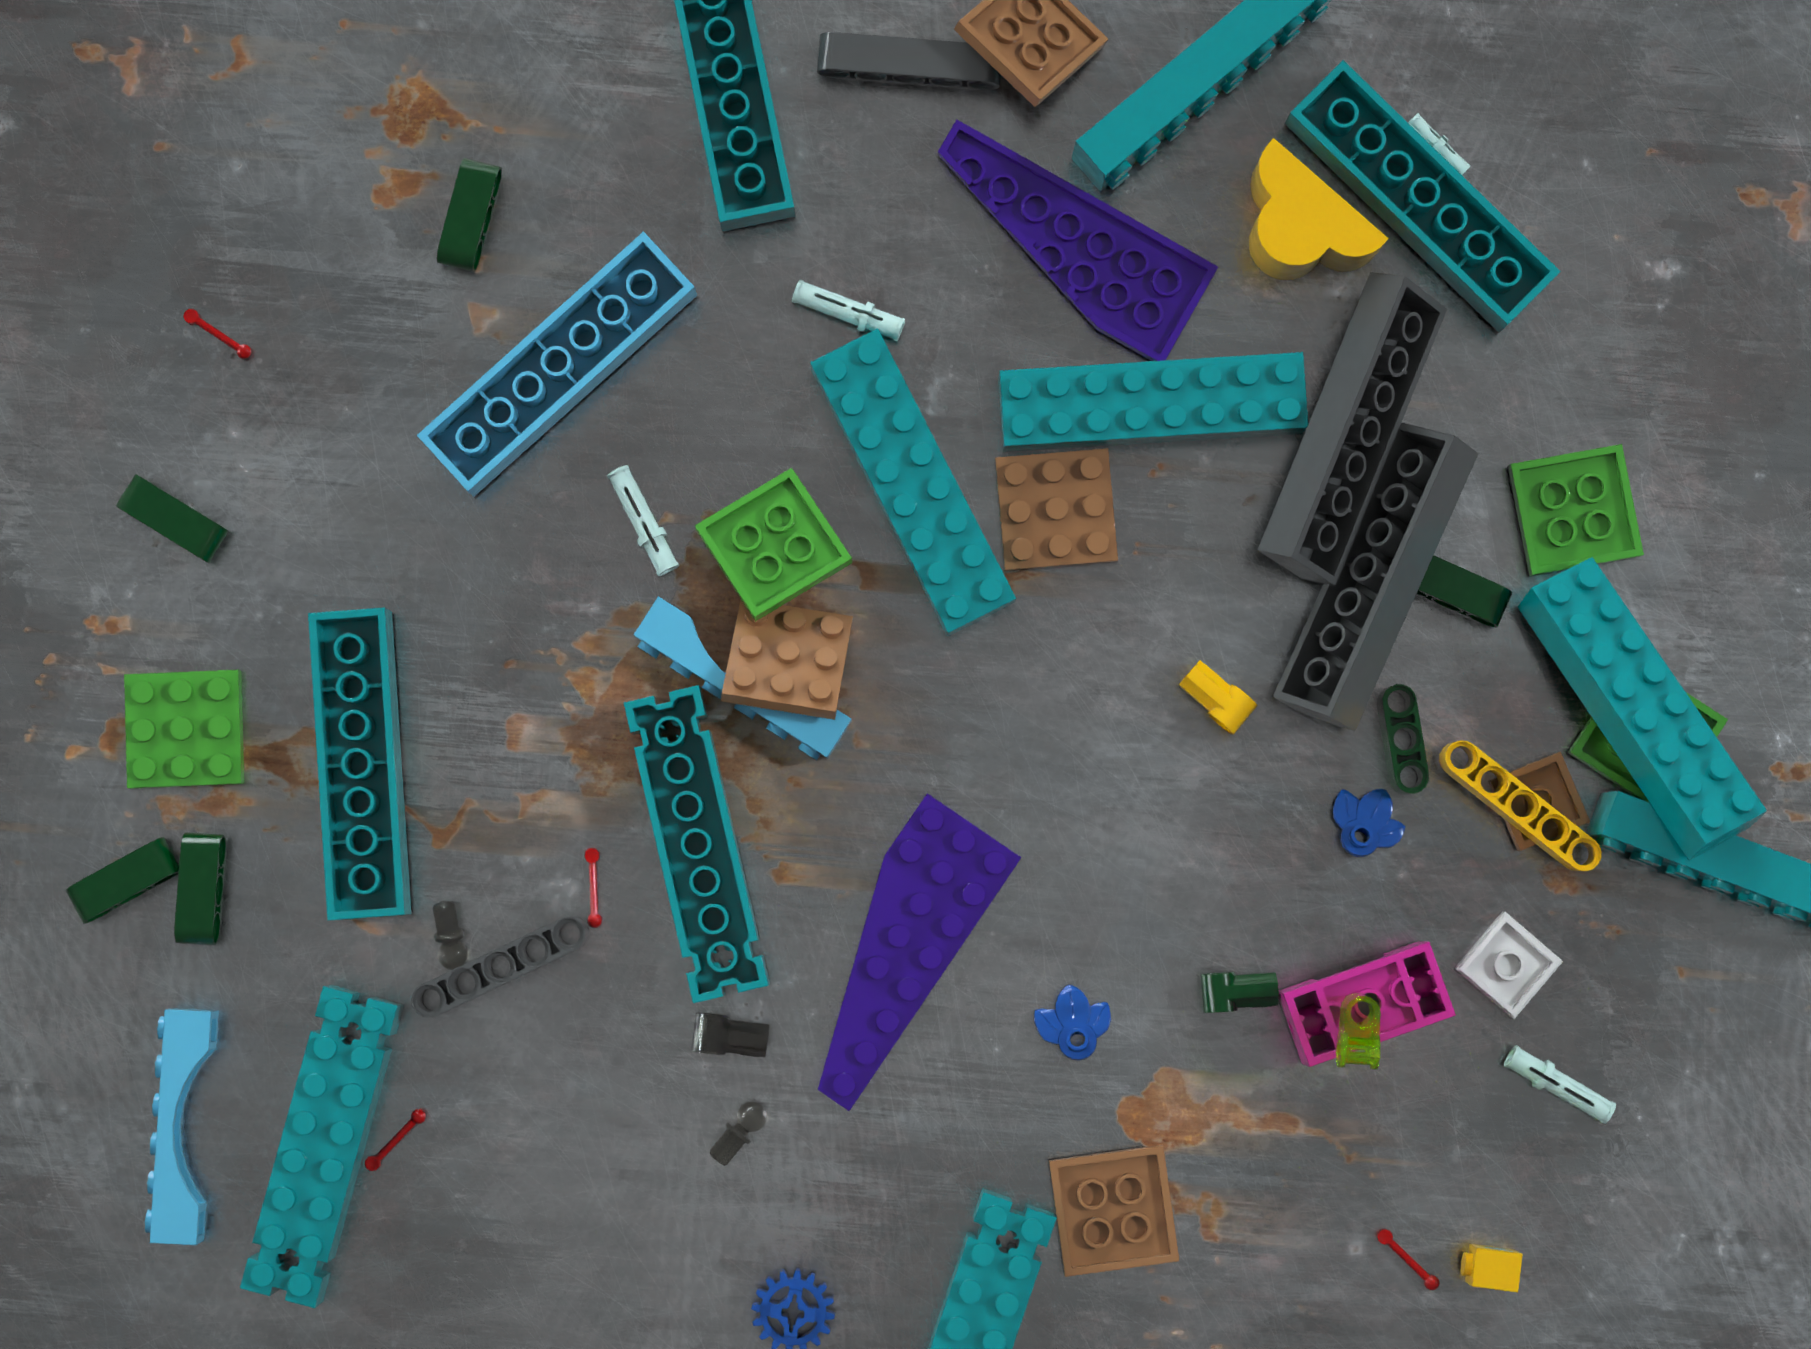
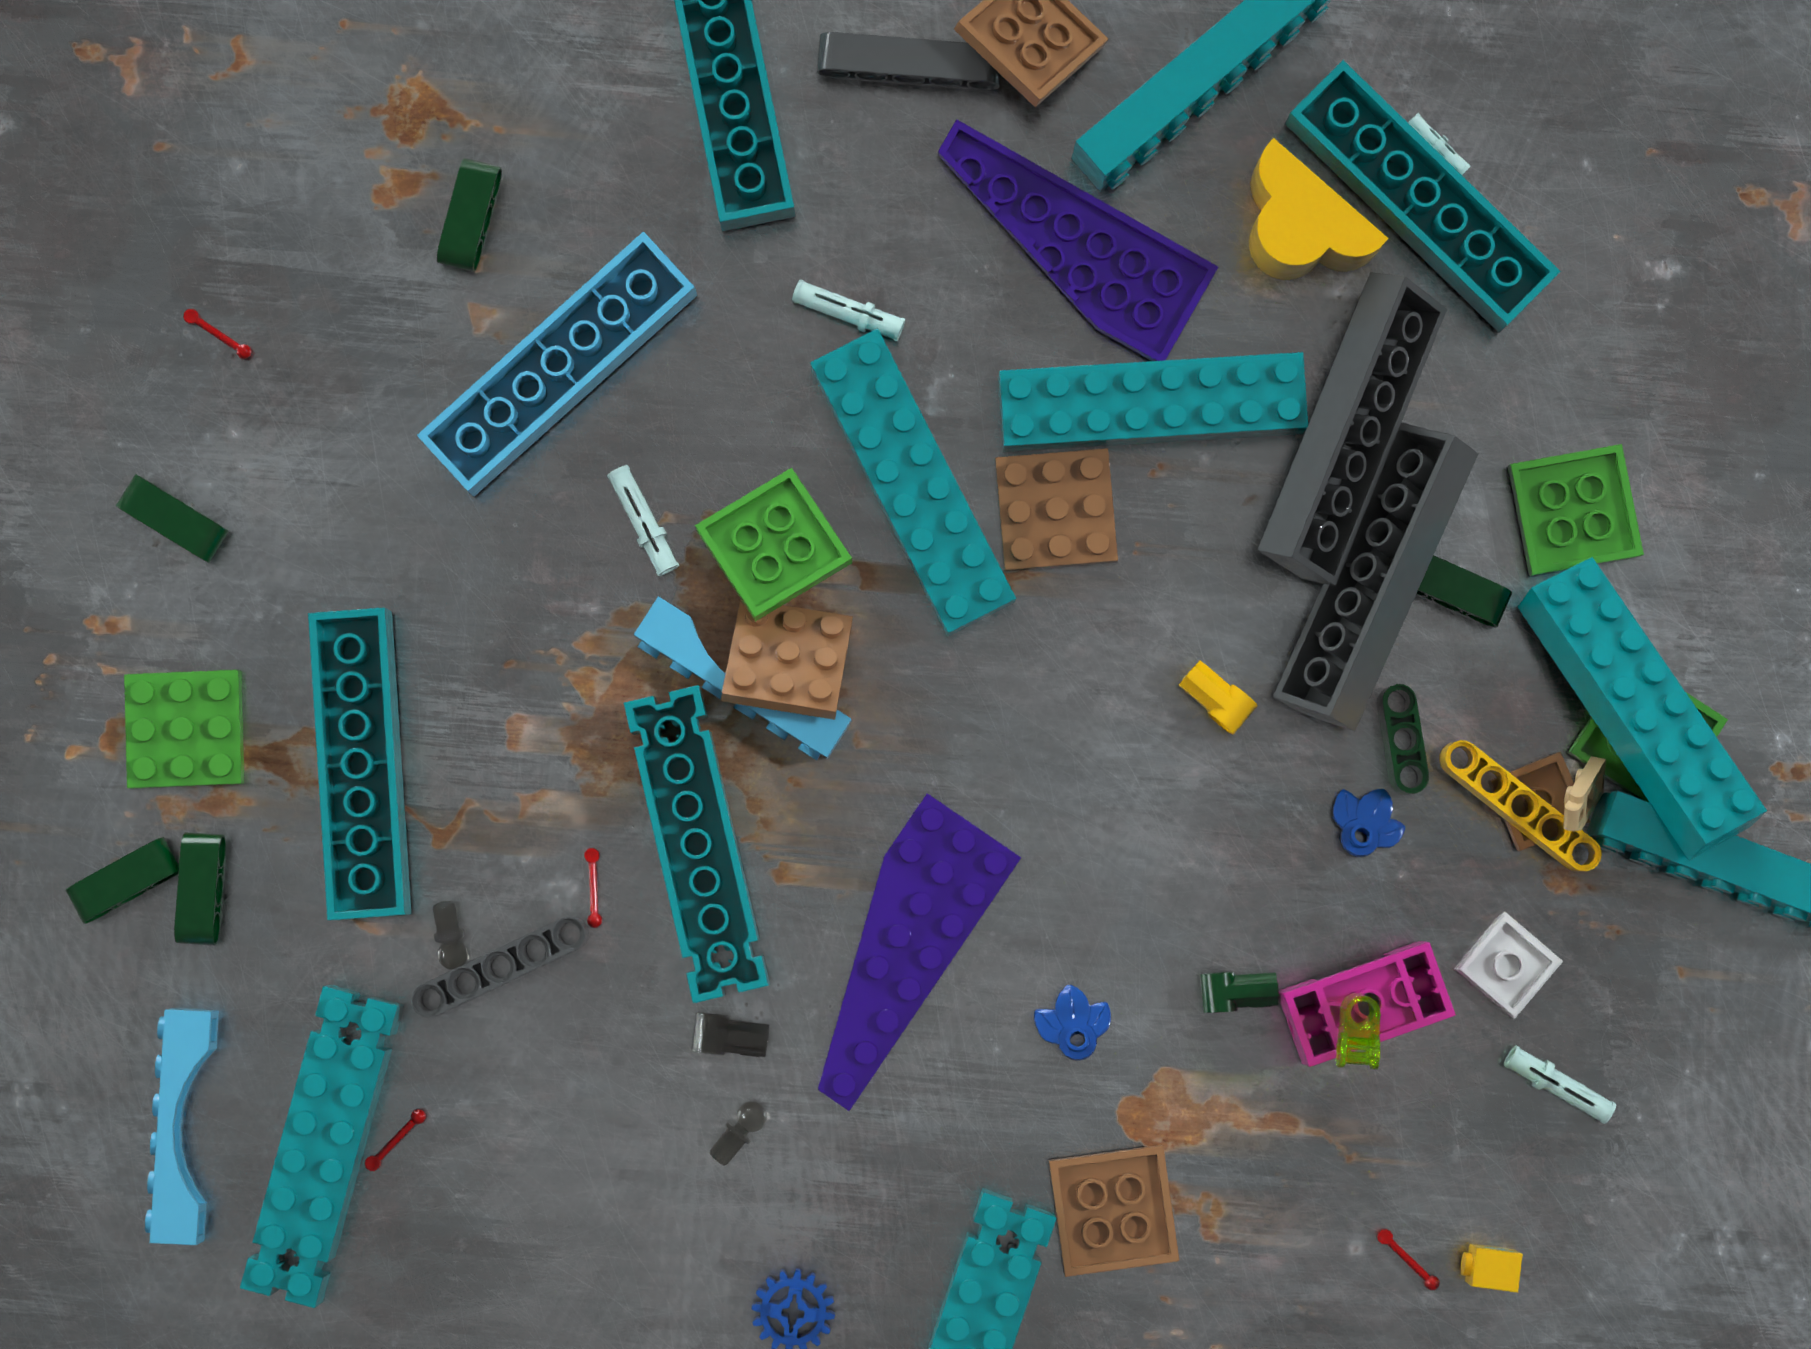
none -> tan hinge [1563,756,1606,831]

